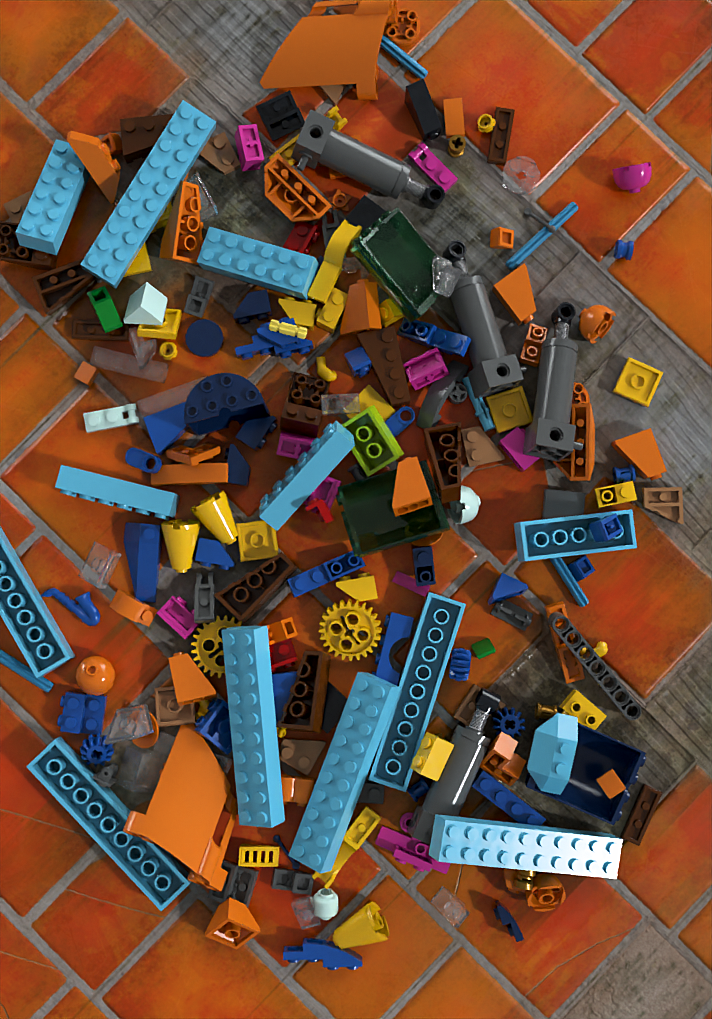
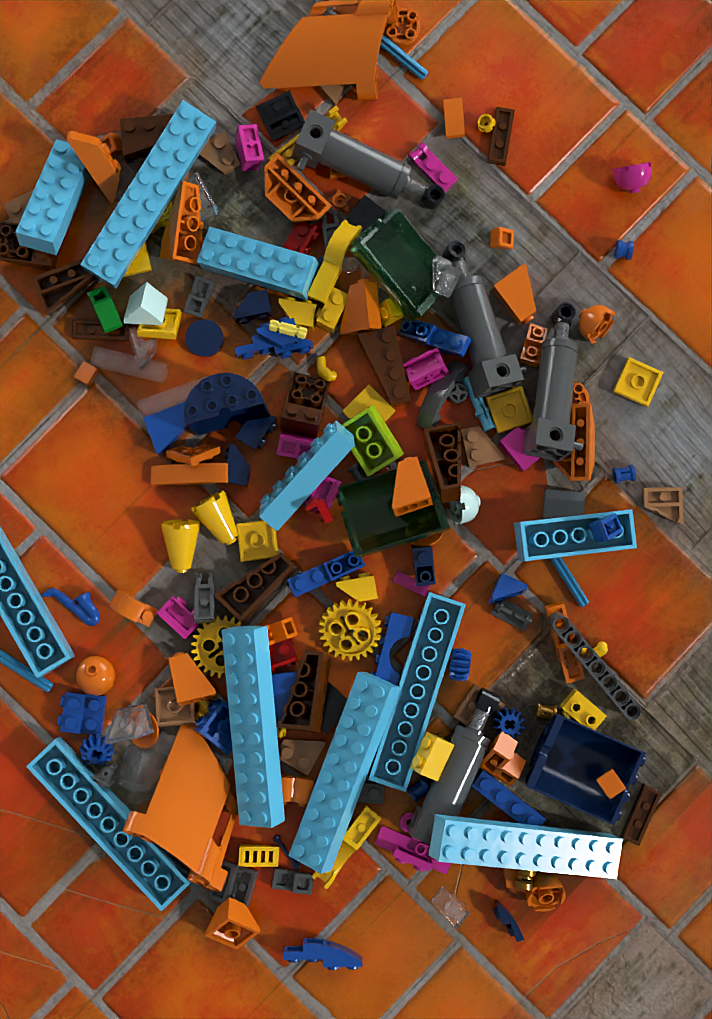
medium azure brick [55,465,180,521] -> none
clear slope [78,542,122,589] -> none
light aqua plate [83,404,139,433] -> none
blue wedge [123,522,163,602] -> none
blue piece [125,447,162,474] -> none
yellow plate [159,342,178,360] -> none
blue slope [195,538,236,570] -> none
clear slope [291,894,321,930] -> none
light aqua head [313,888,339,920] -> none
clear slope [320,393,360,417] -> none
yellow cone [332,901,389,949] -> none
blue slope [344,346,372,378] -> none
blue piece [385,406,415,438] -> none
black slope [405,79,442,141] -> none
pearl gold bush [448,135,466,158] -> none
green slope [471,638,496,659] -> none
clear plate [502,156,540,195] -> none
dark azure axle [505,202,579,271] -> none
dark grey hinge [524,208,556,233] -> none
medium azure wedge [527,713,578,795] -> none
blue slope [567,555,595,582] -> none
yellow slope [594,481,637,508] -> none
orange slope [611,428,667,481] -> none

